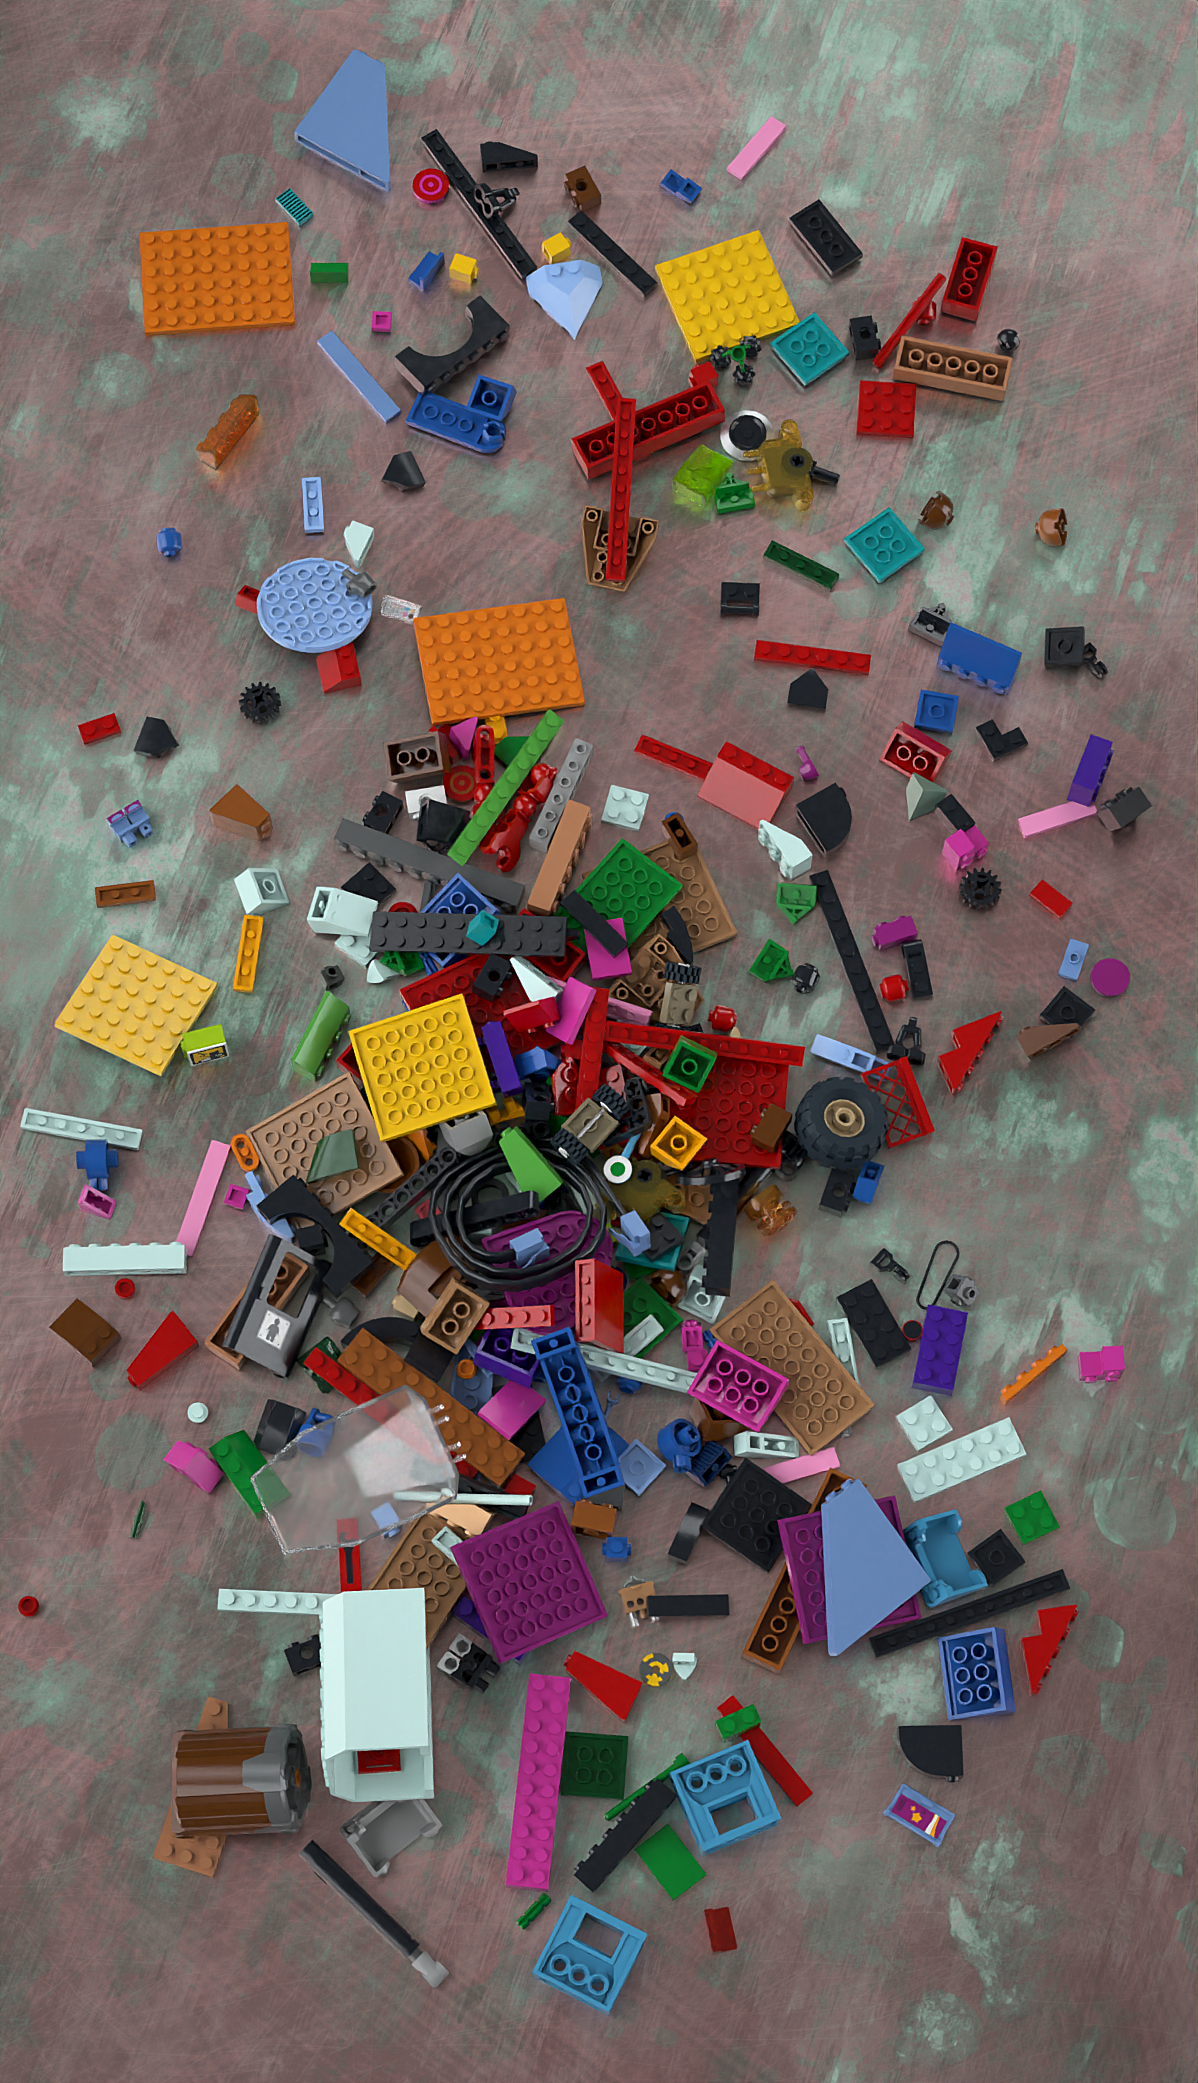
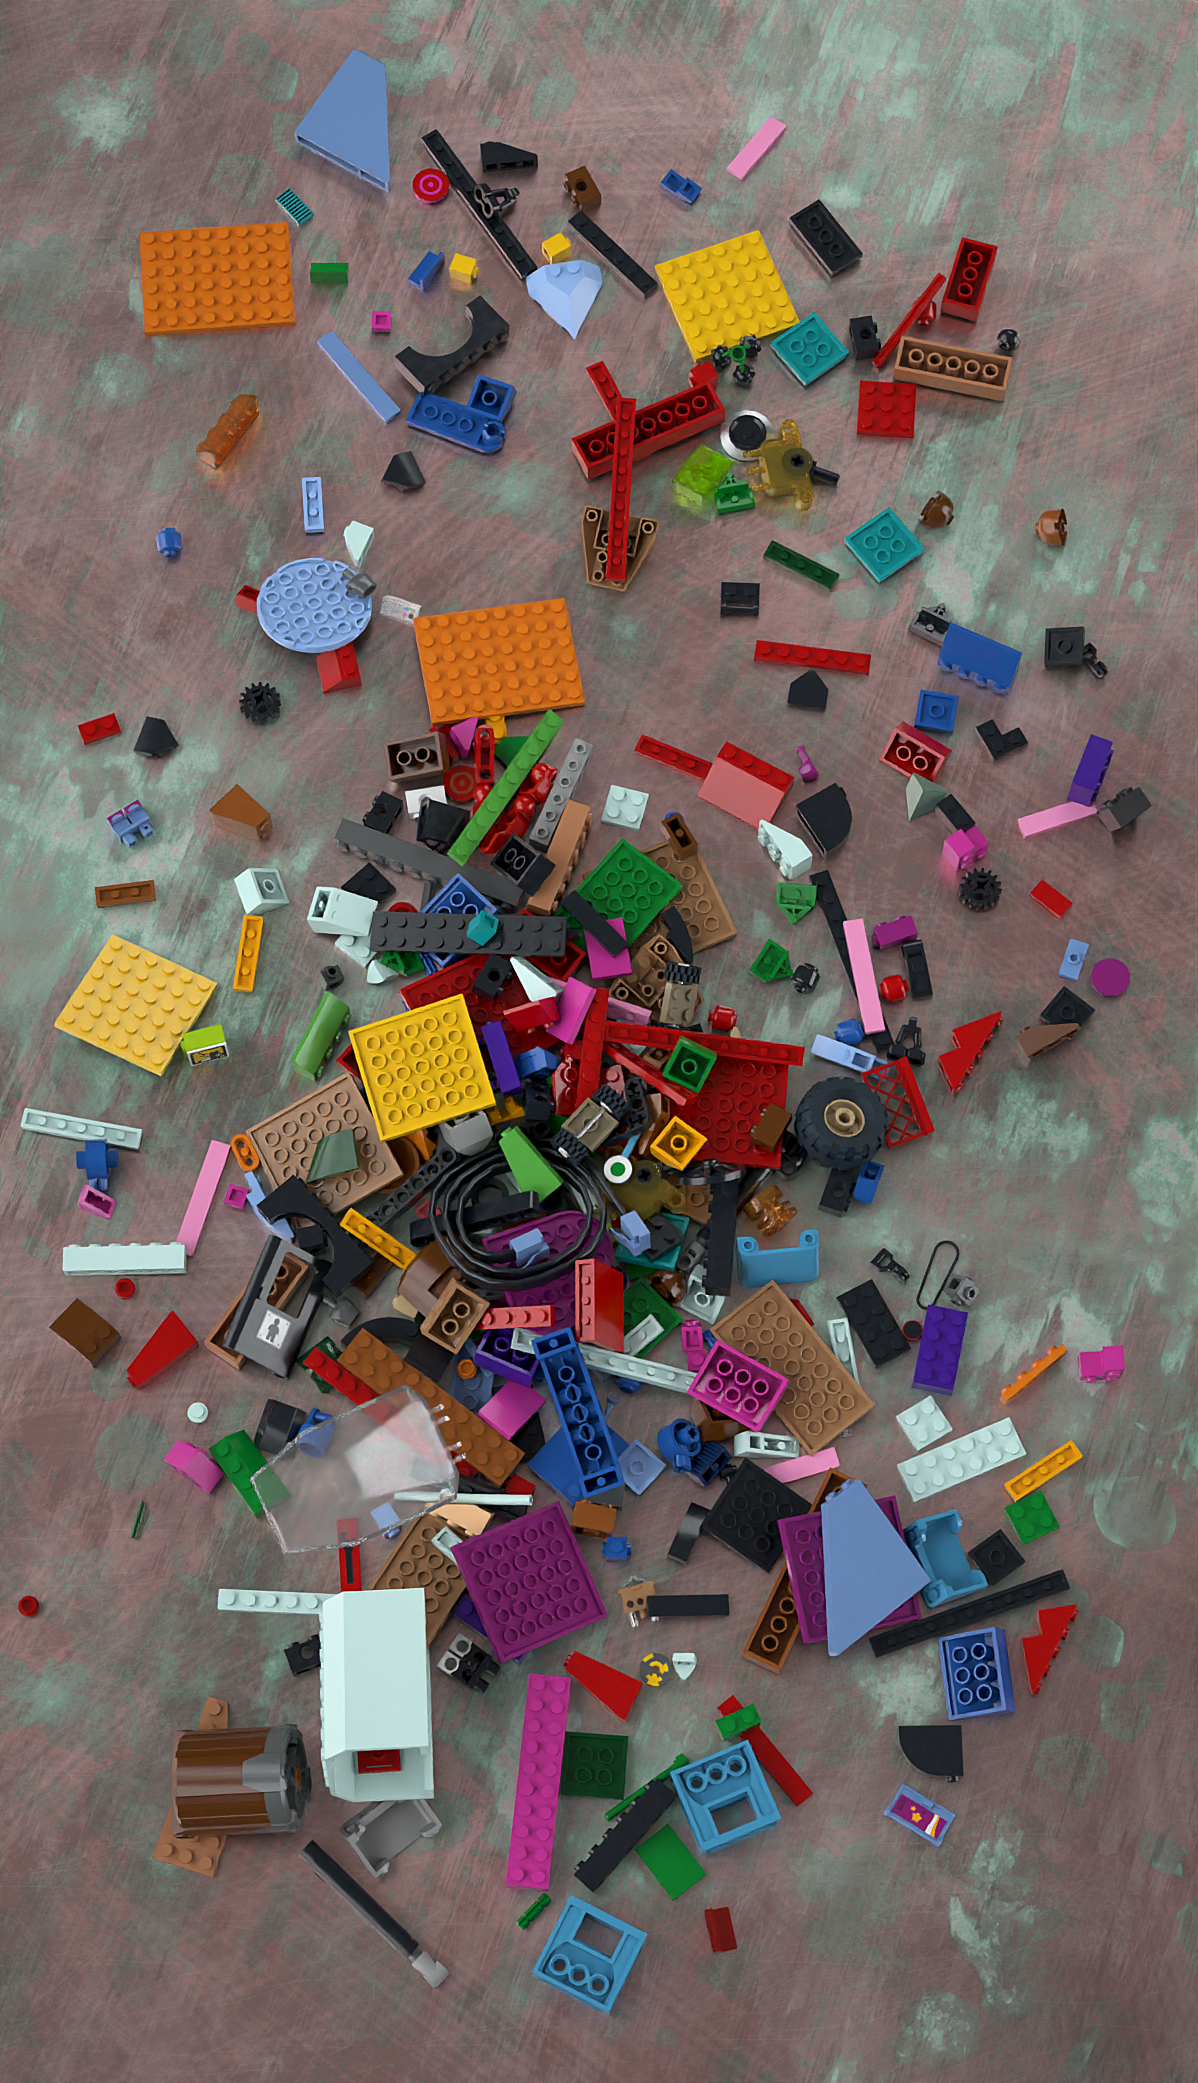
none -> black brick [490,833,556,897]
none -> dark azure windscreen [735,1229,819,1288]
none -> blue head [834,1018,865,1046]
none -> bright pink tile [843,918,885,1034]
none -> light orange plate [1004,1440,1083,1502]

